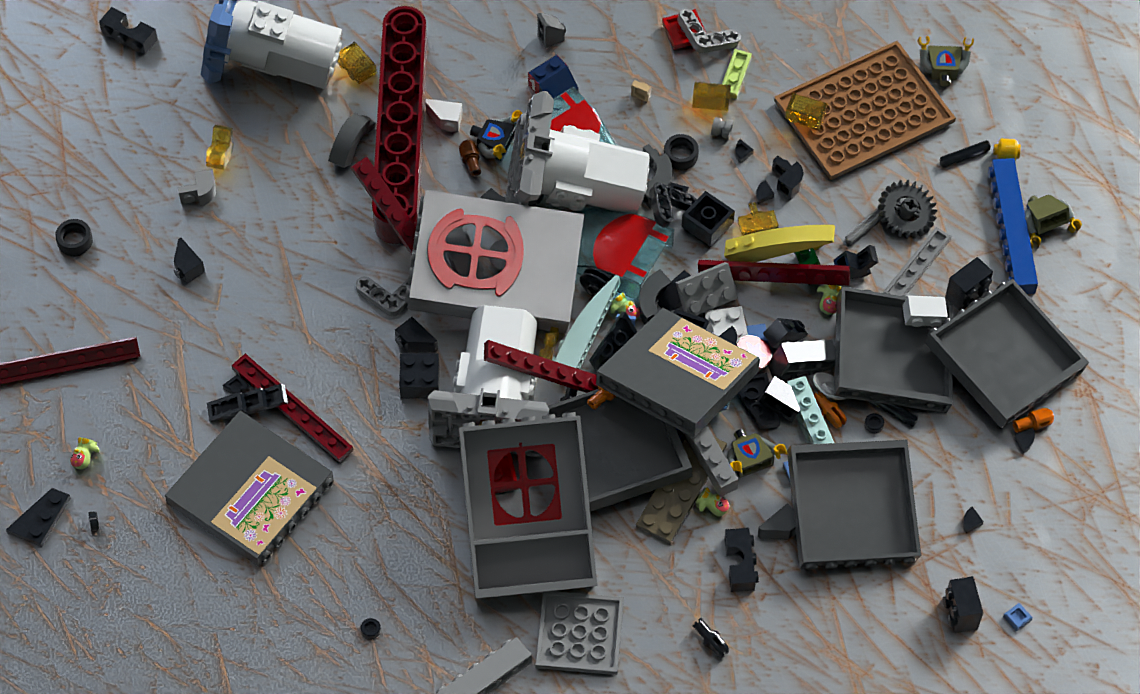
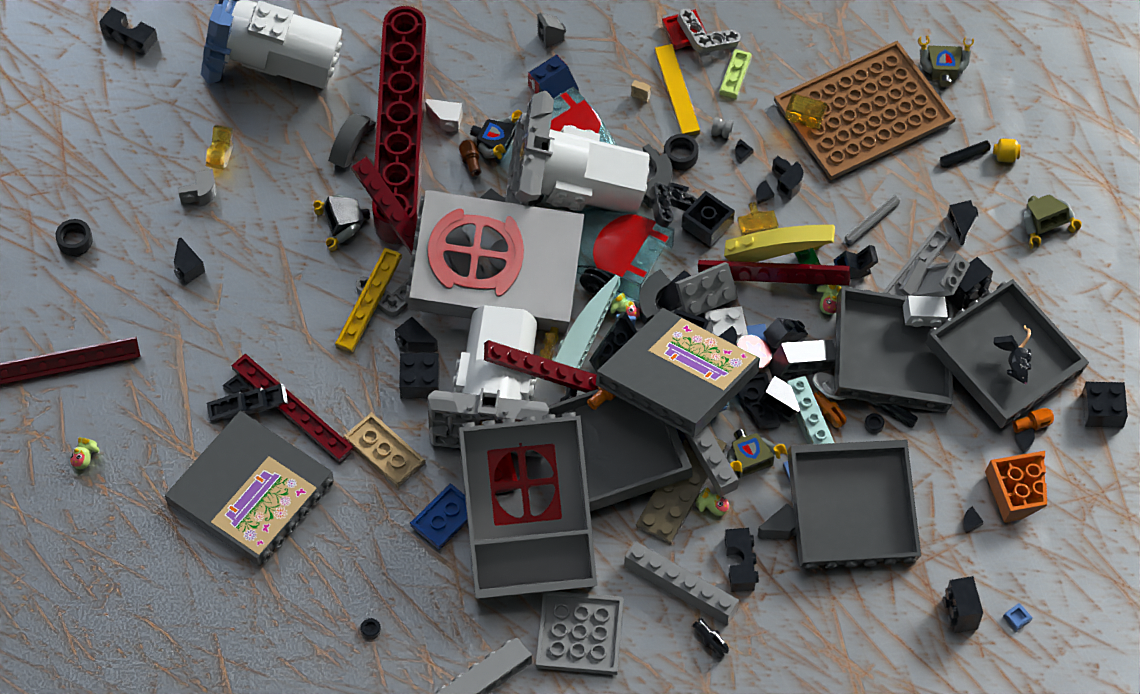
black wing [6,488,71,547] -> none
black tile [88,511,99,531] -> none
clear yellow brick [337,42,377,84] -> none
clear yellow brick [692,81,731,111] -> none
dark grey gear [877,180,938,238] -> none
blue brick [988,158,1038,294] -> none
none -> torso [313,194,370,252]
none -> yellow tile [335,248,403,353]
none -> tan tile [343,412,426,488]
none -> blue plate [410,483,467,550]
none -> light grey brick [624,541,739,626]
none -> yellow tile [654,44,700,136]
none -> light grey panel [899,253,970,297]
none -> black slope [948,200,978,245]
none -> orange wedge [985,451,1047,523]
none -> black tile [993,335,1018,351]
none -> black animal [1007,325,1031,384]
none -> black brick [1082,381,1128,428]

